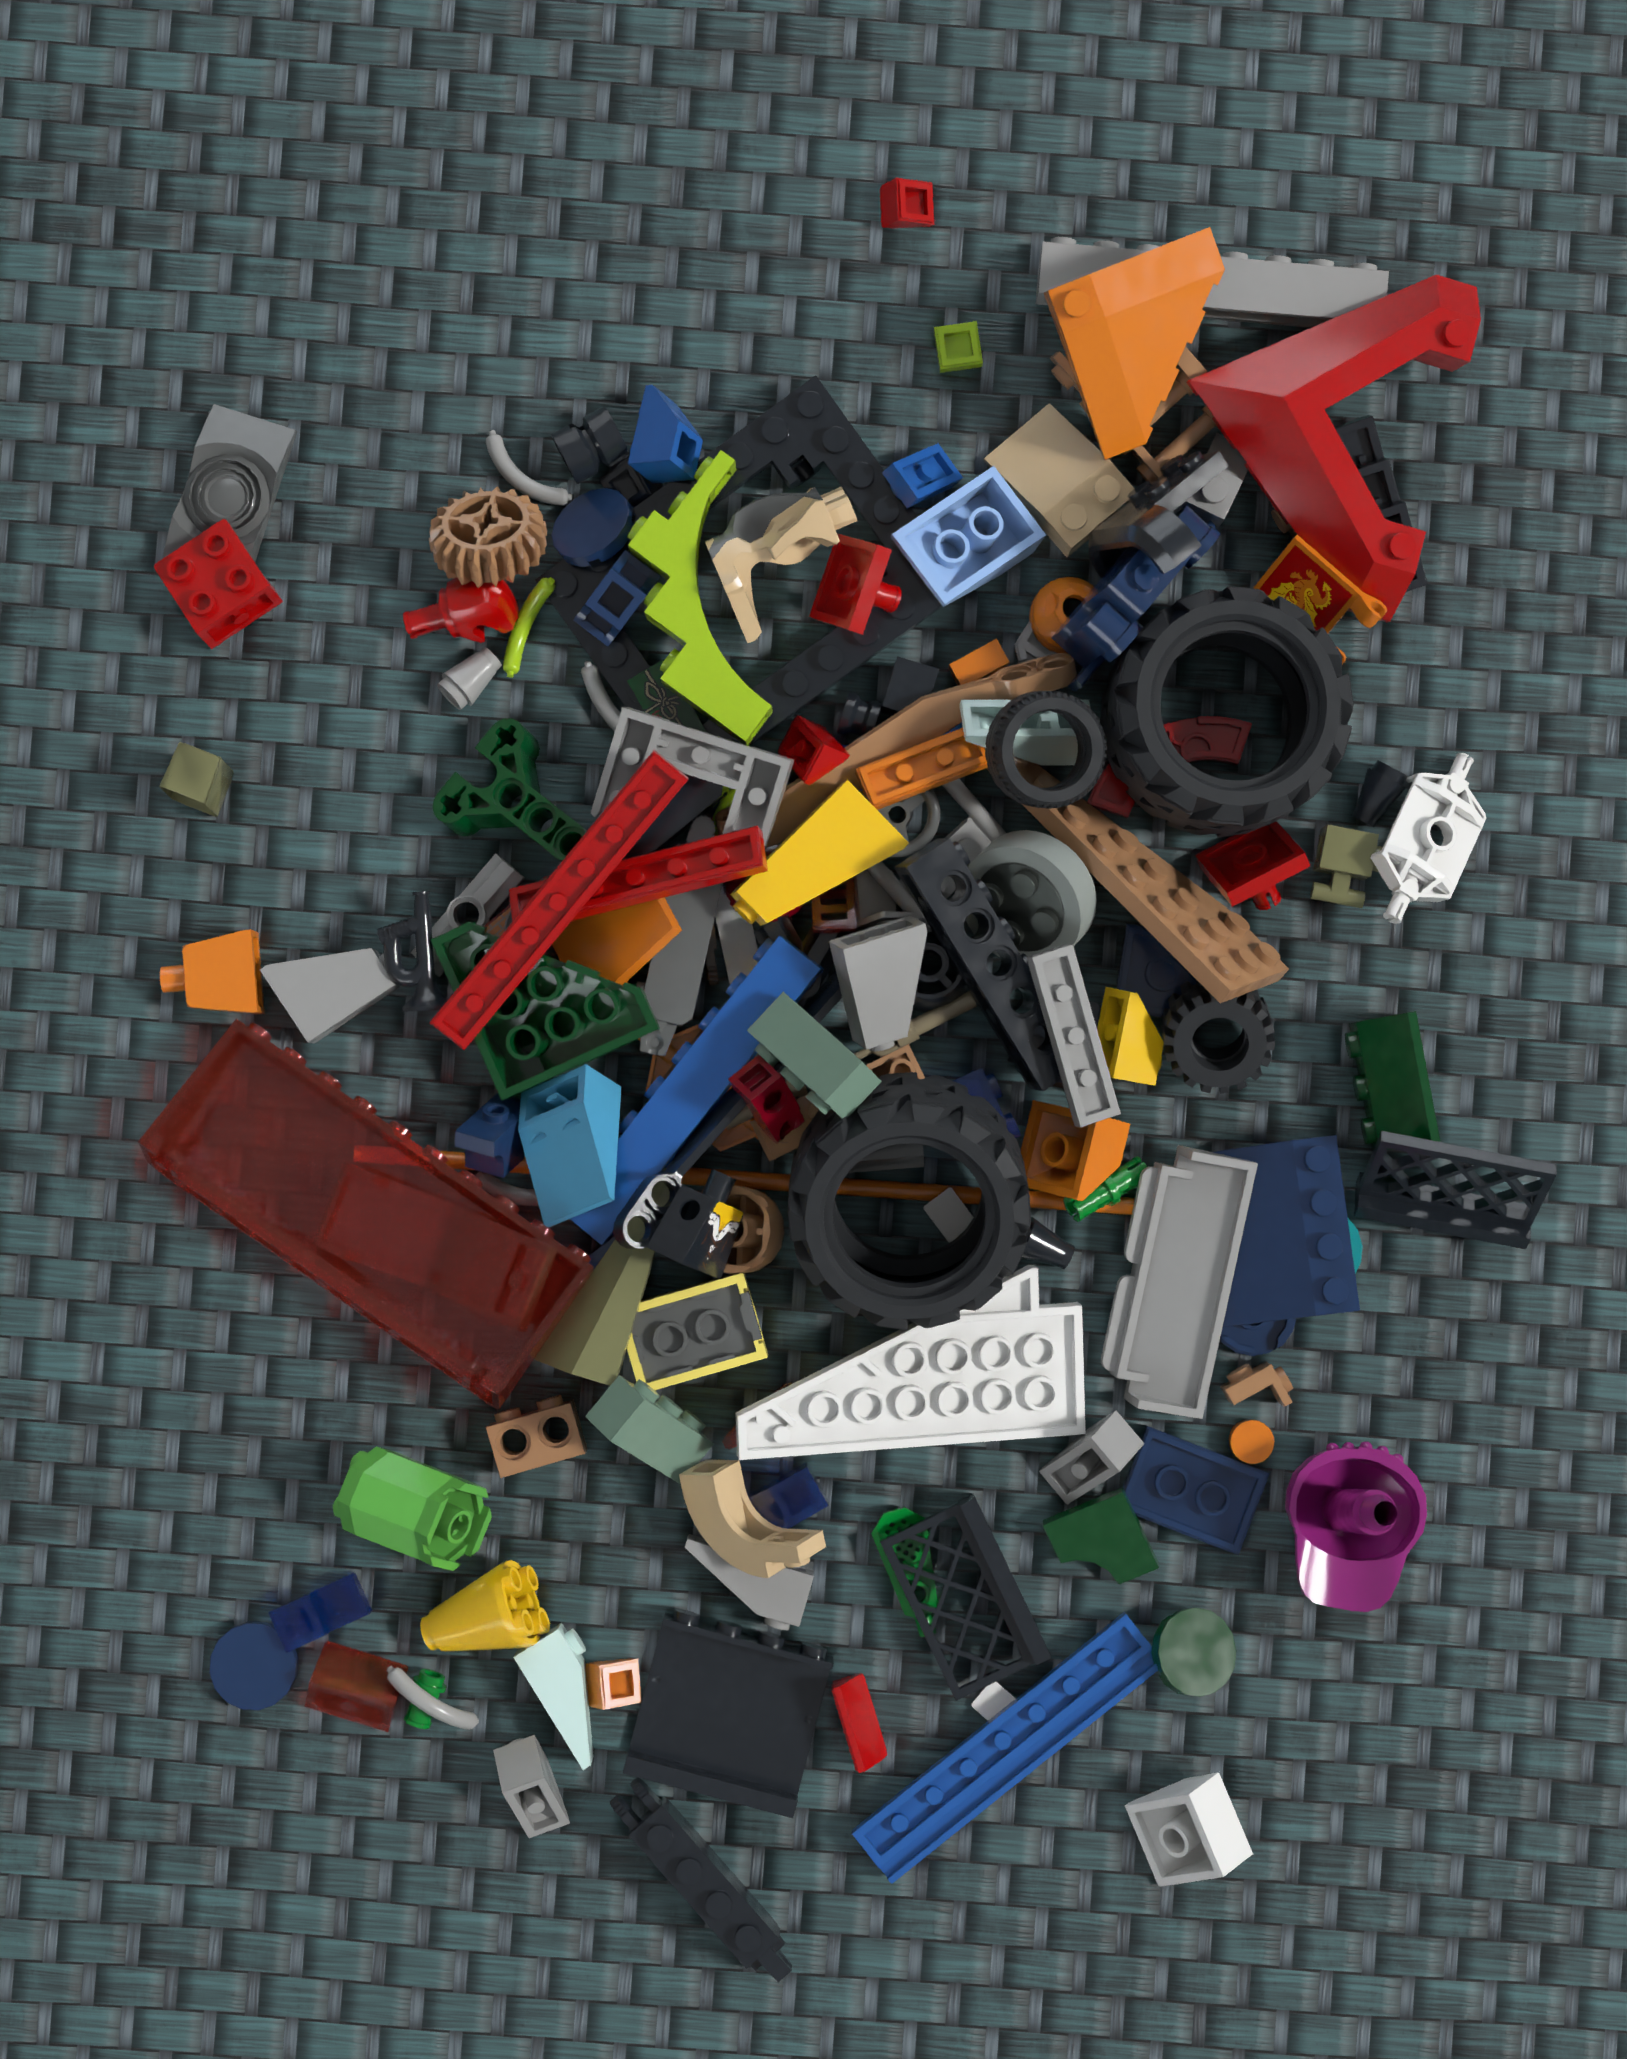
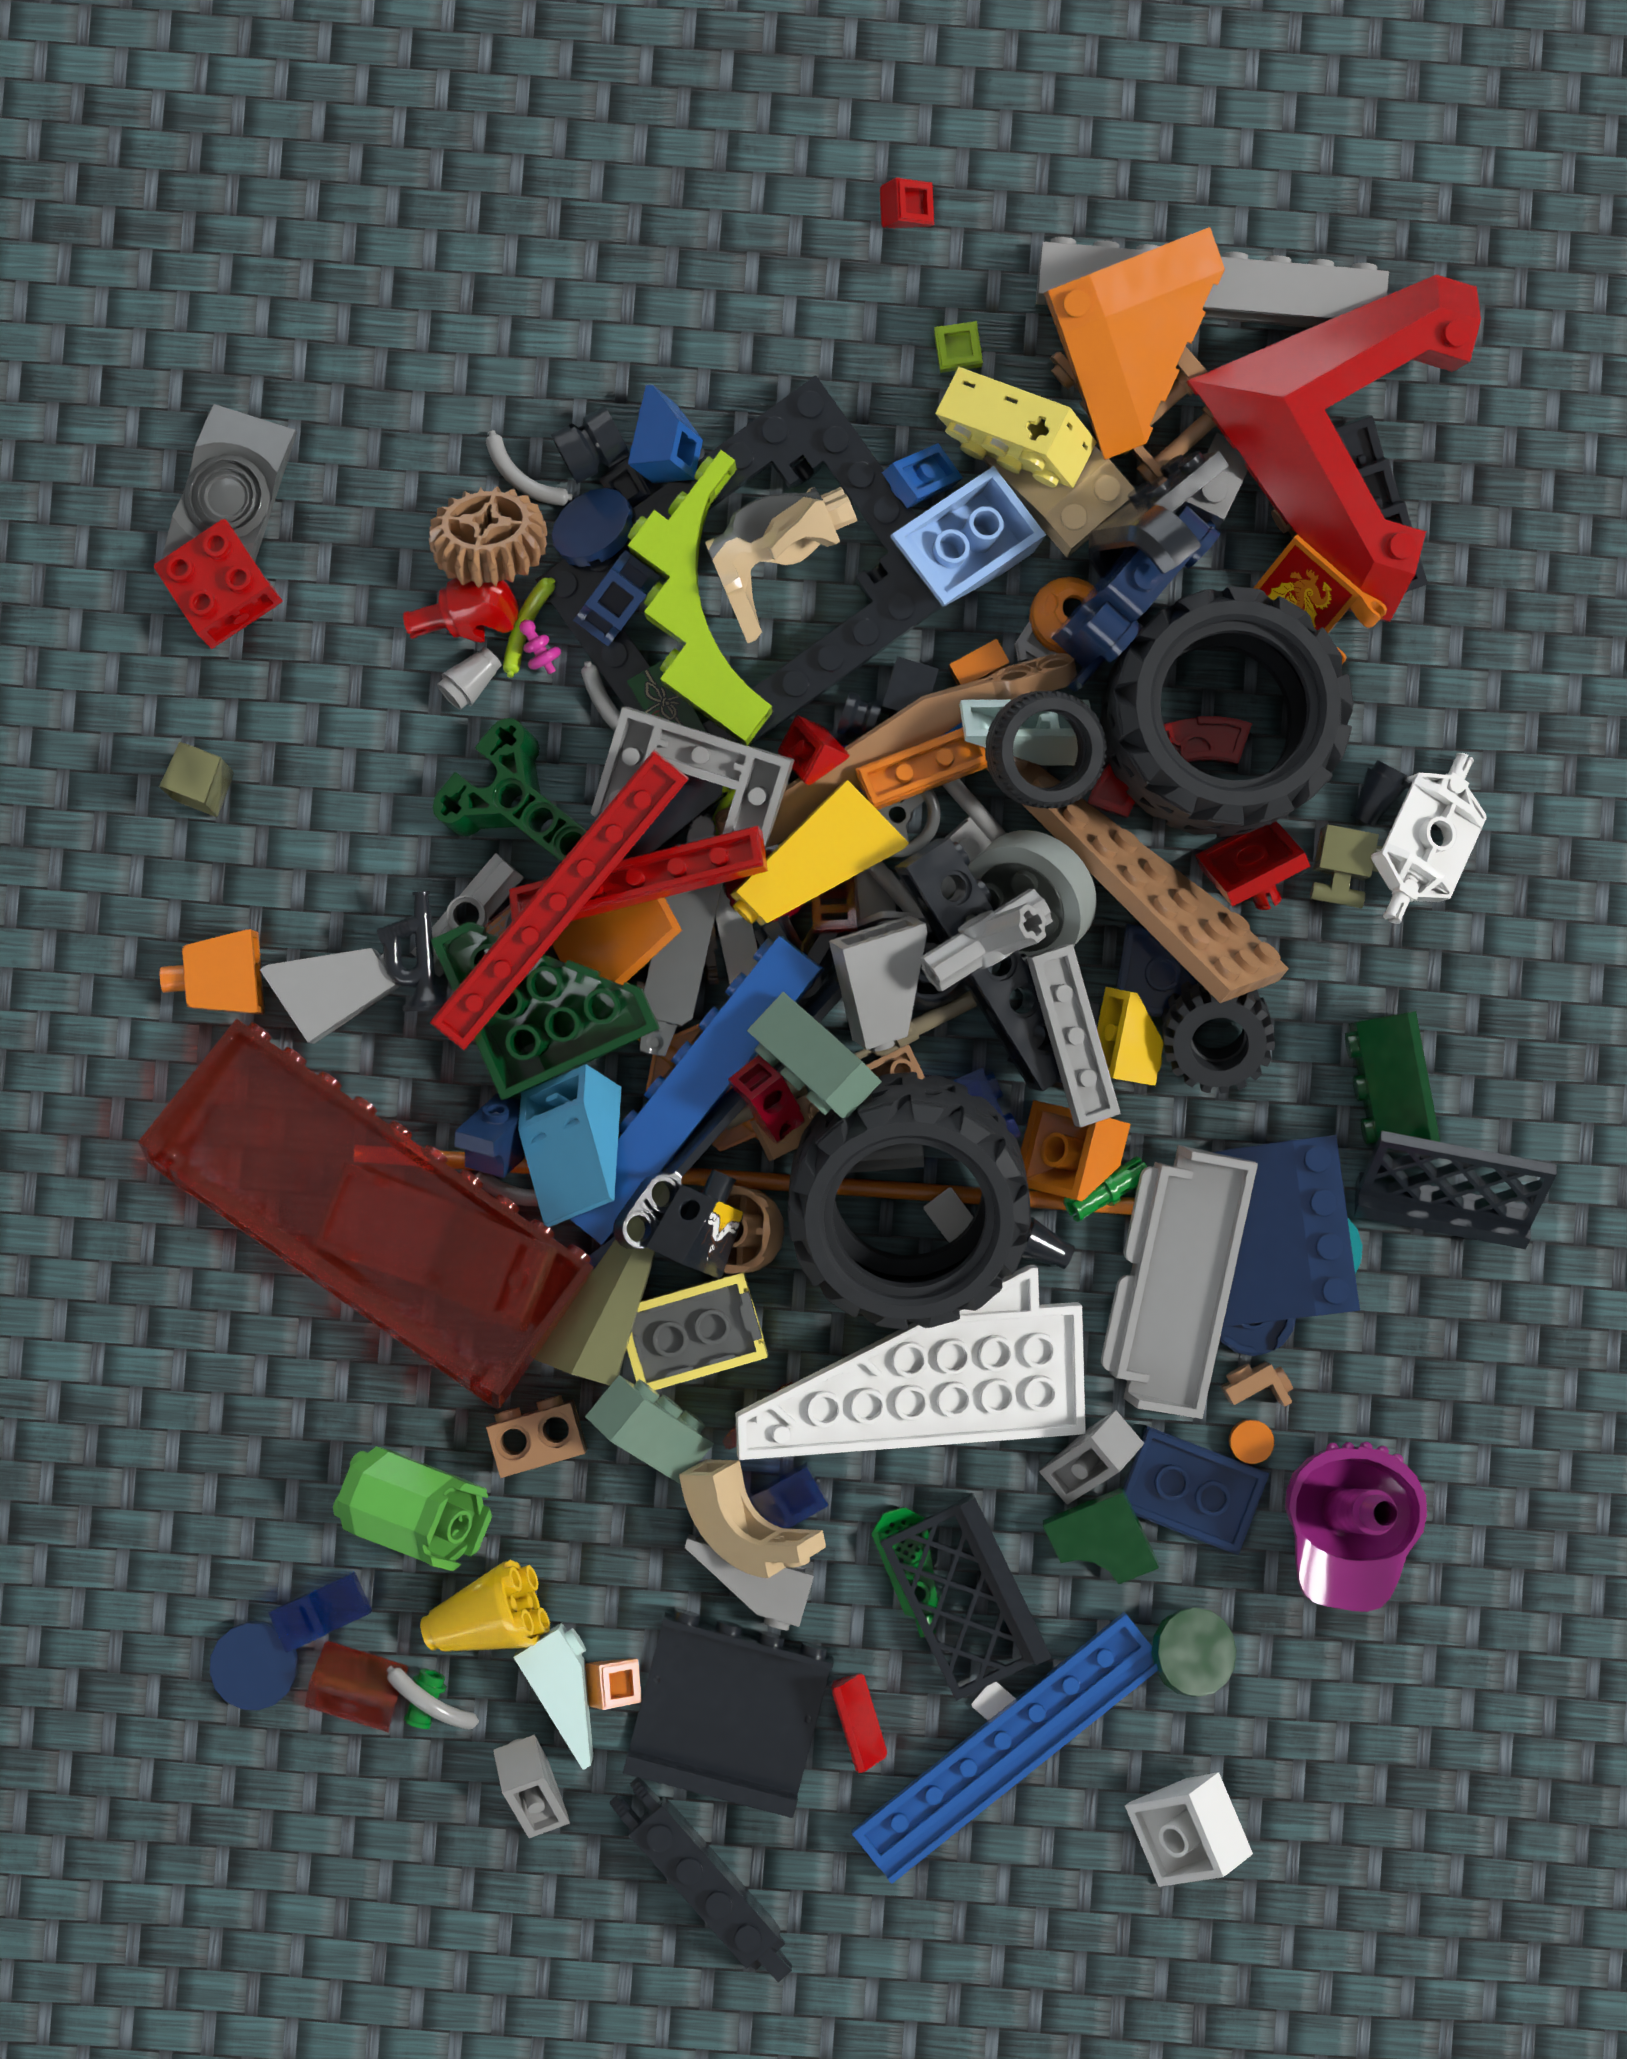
red tile [809,533,902,635] -> none
none -> dark pink hair [519,619,561,675]
none -> light grey piece [919,889,1053,991]
none -> light yellow piece [935,367,1097,488]

